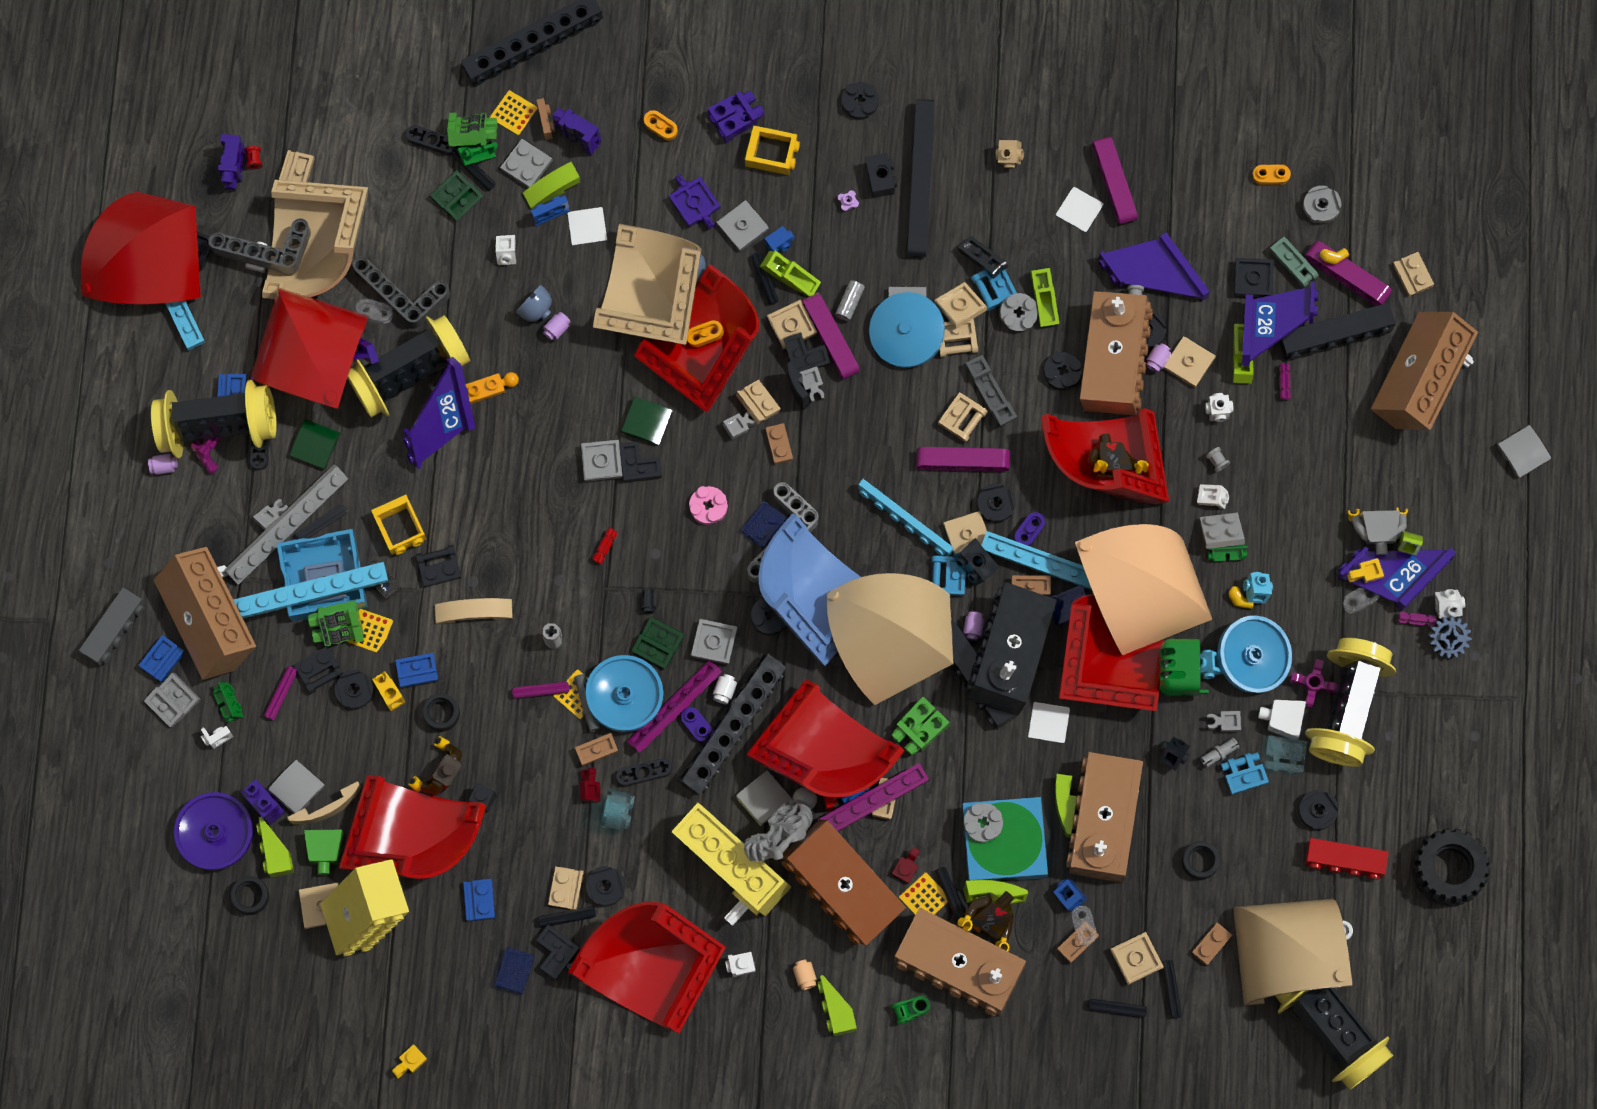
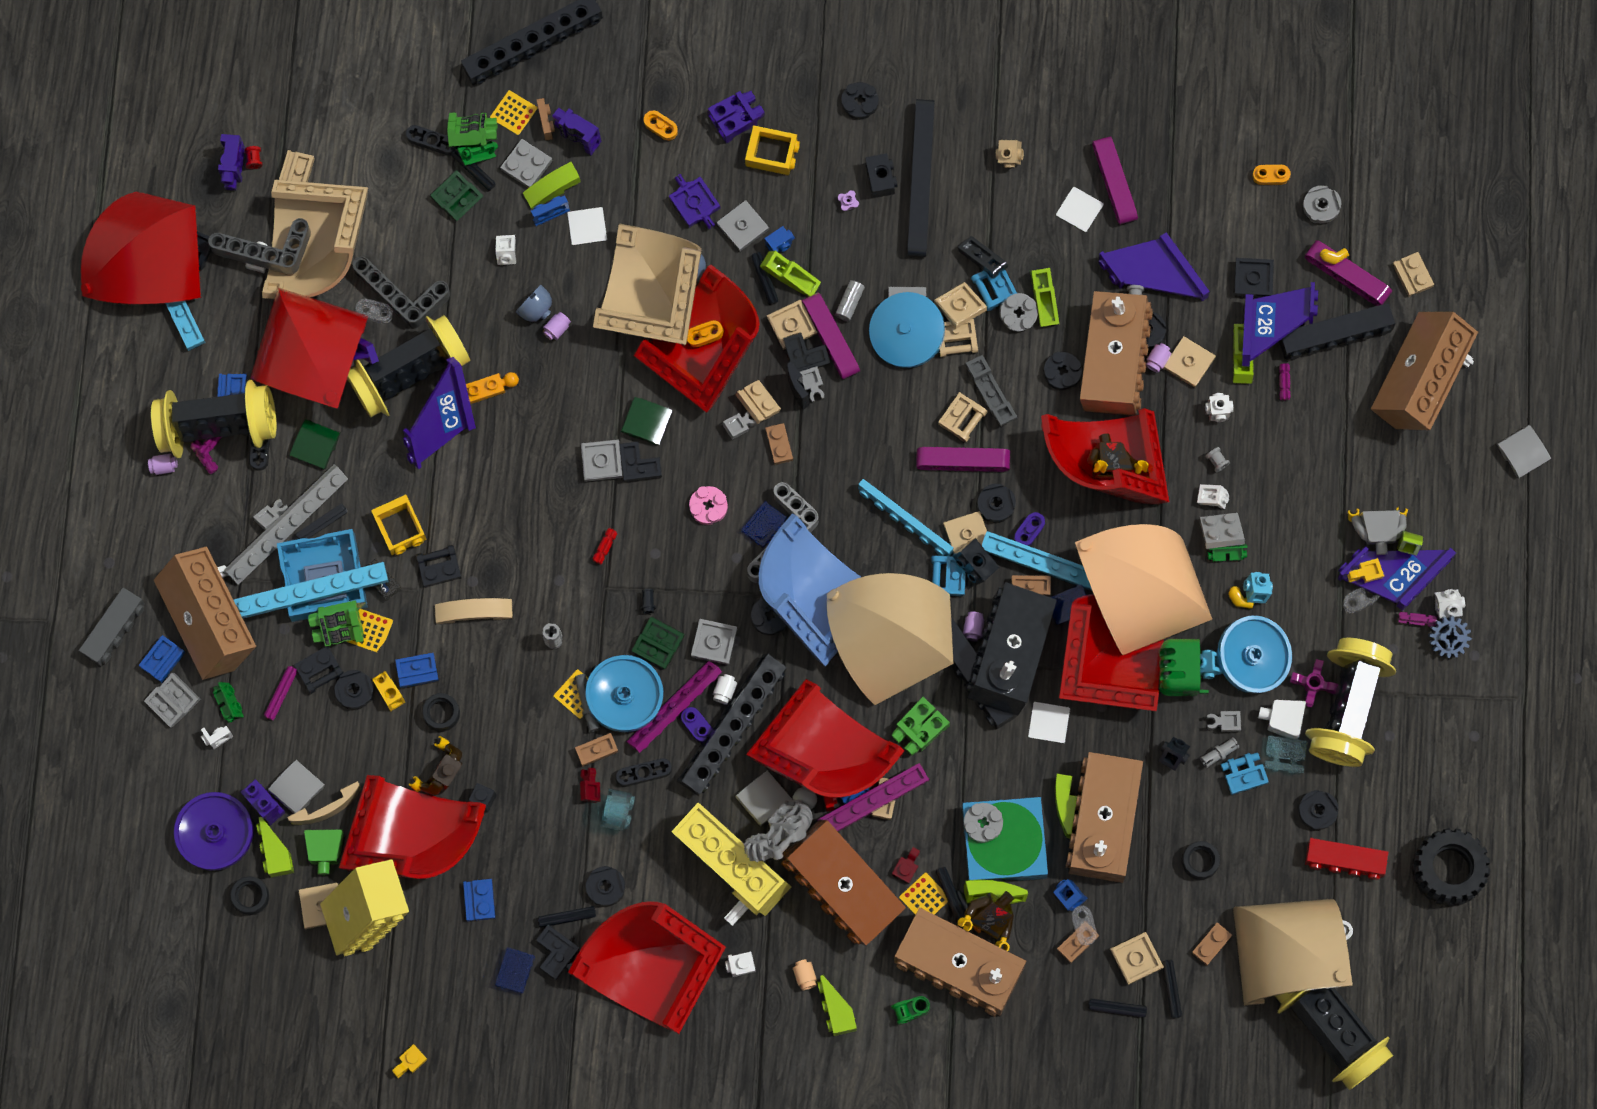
magenta axle [512,682,570,699] -> none
tan plate [548,866,584,910] -> none
sand green plate [1270,237,1319,288] -> none

